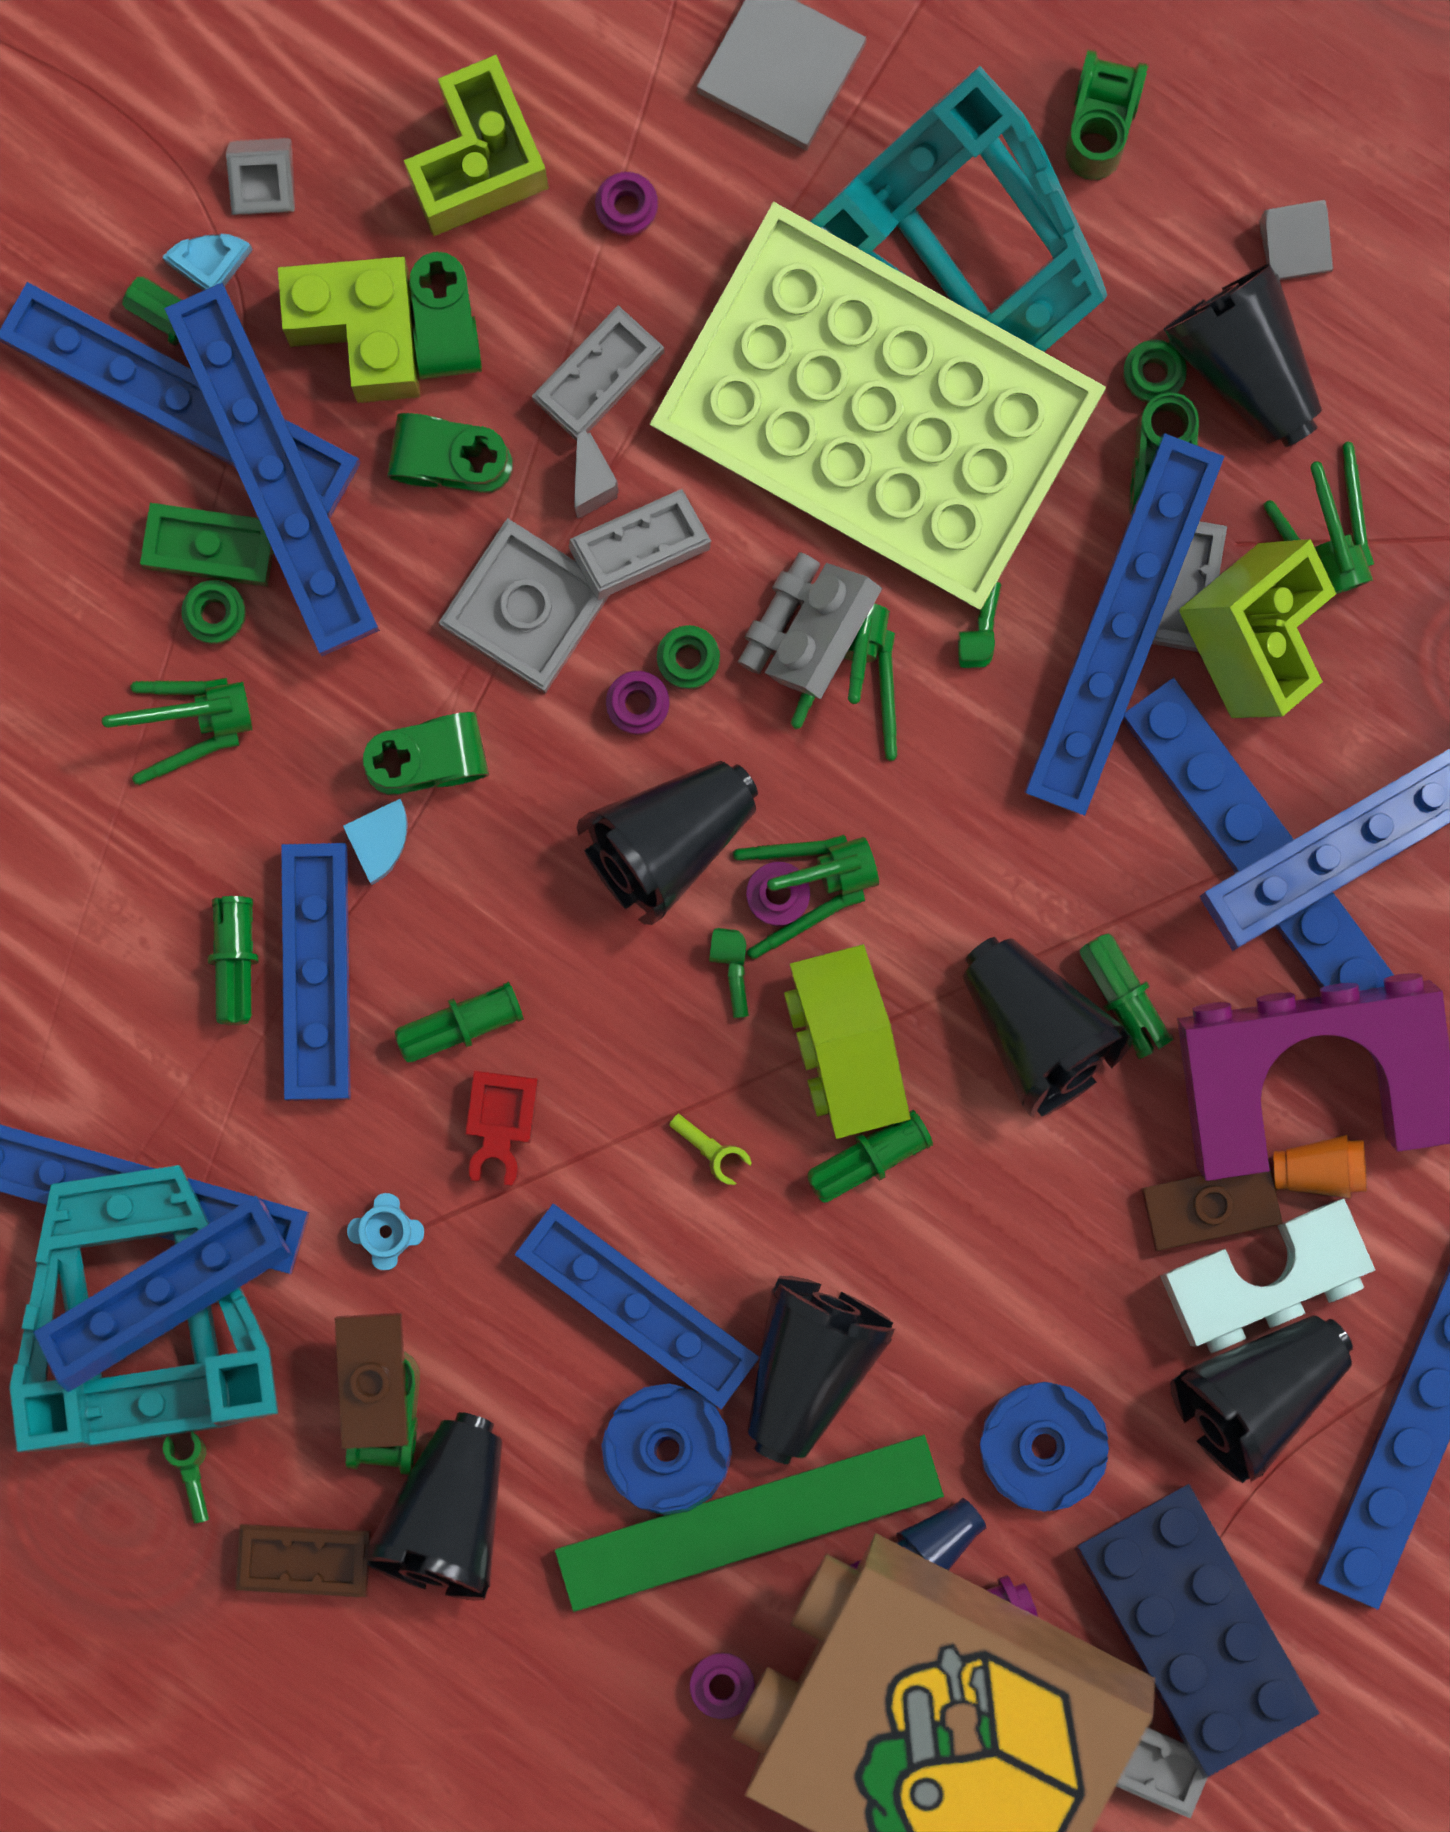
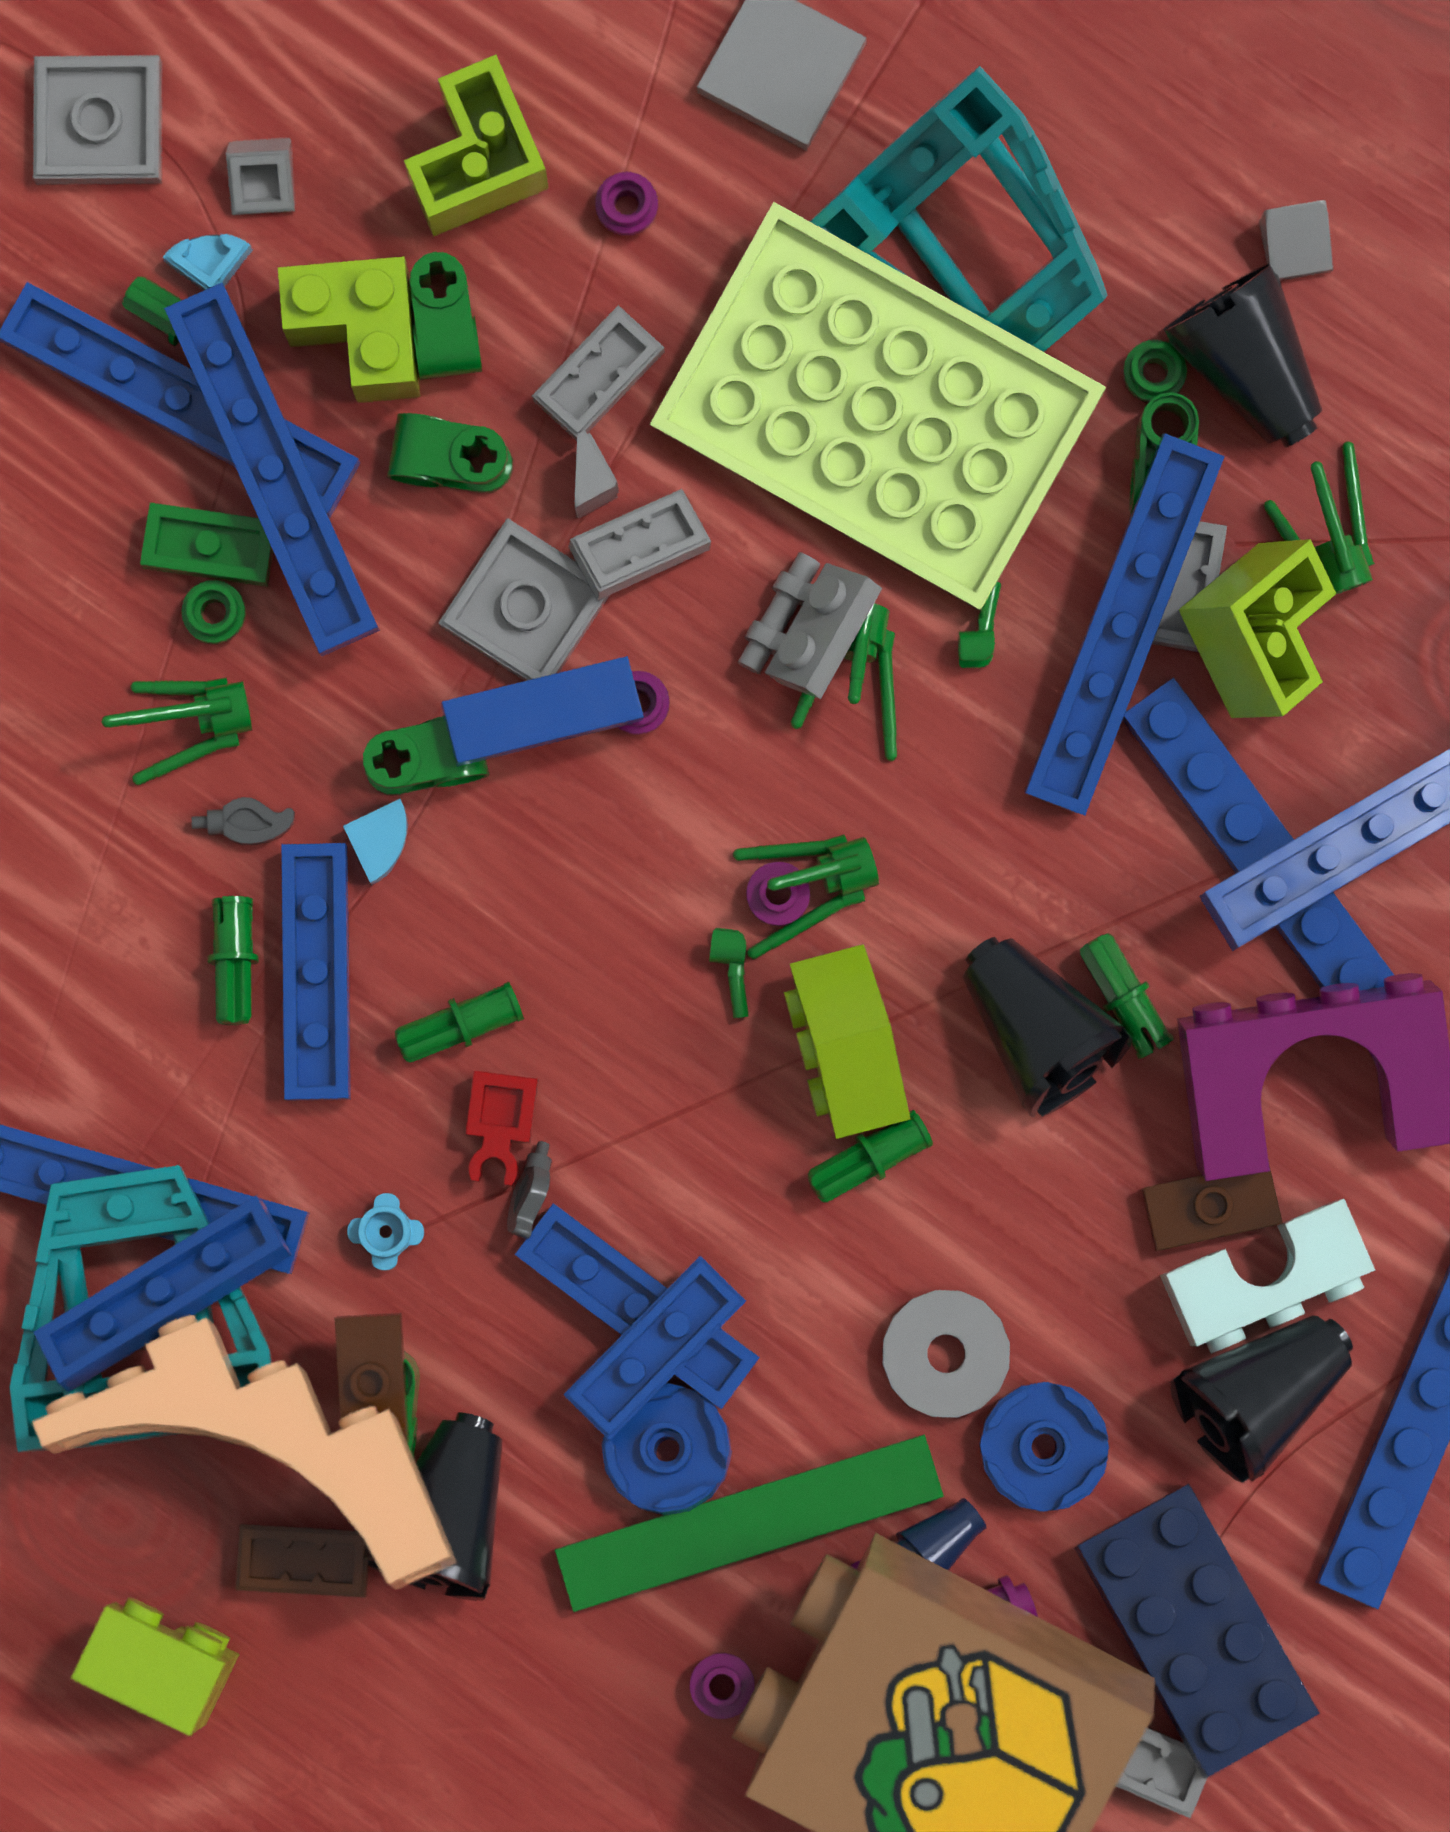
green hand [163,1431,209,1523] -> none
black cone [576,761,758,925] -> none
green plate [657,625,720,689] -> none
lime hand [669,1113,751,1185] -> none
black cone [747,1276,895,1464] -> none
green piece [1066,50,1149,180] -> none
orange cone [1274,1135,1367,1199] -> none
none -> light nougat arch [32,1315,457,1590]
none -> light grey tile [33,55,162,184]
none -> lime brick [71,1598,240,1736]
none -> dark grey piece [192,797,295,845]
none -> blue tile [441,656,644,767]
none -> dark grey piece [507,1141,552,1239]
none -> blue tile [563,1256,746,1441]
none -> light grey tile [882,1290,1010,1418]

